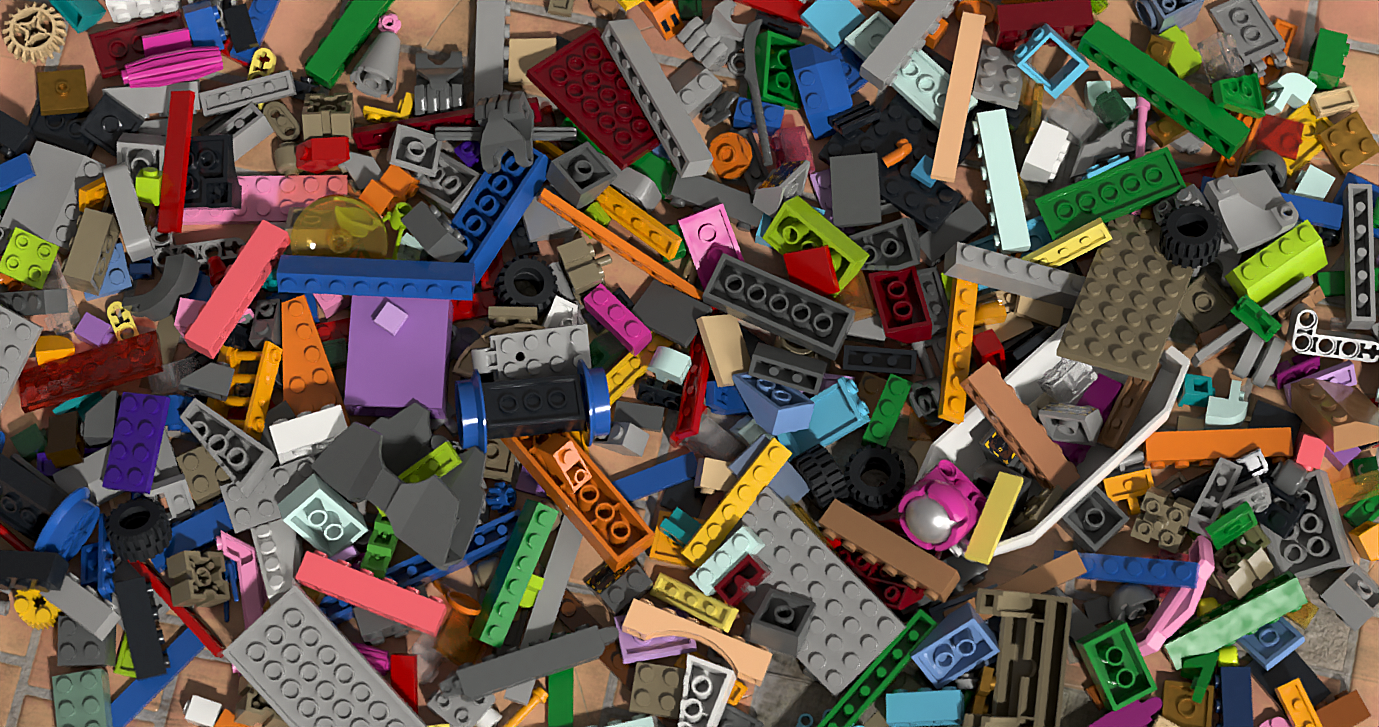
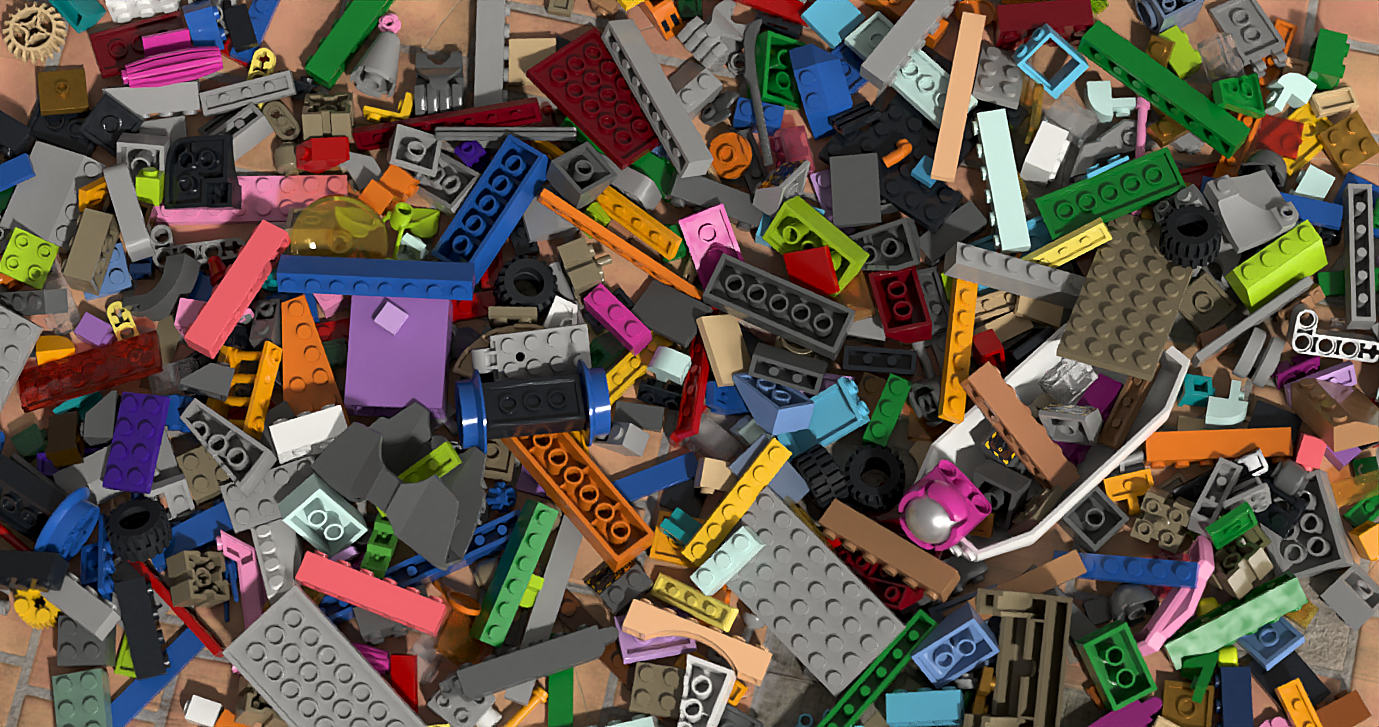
red tile [157,90,195,233] -> none
dark grey brick [401,201,468,262] -> none
dark grey piece [475,91,534,174] -> none
orange slope [537,433,592,492] -> none
dark red brick [713,554,772,606] -> none
dark grey slope [750,588,816,657] -> none
light yellow tile [964,471,1024,565] -> none
light orange brick [974,299,1007,327] -> none
clear green brick [1093,89,1132,131] -> none
green hinge [1230,294,1282,343] -> none

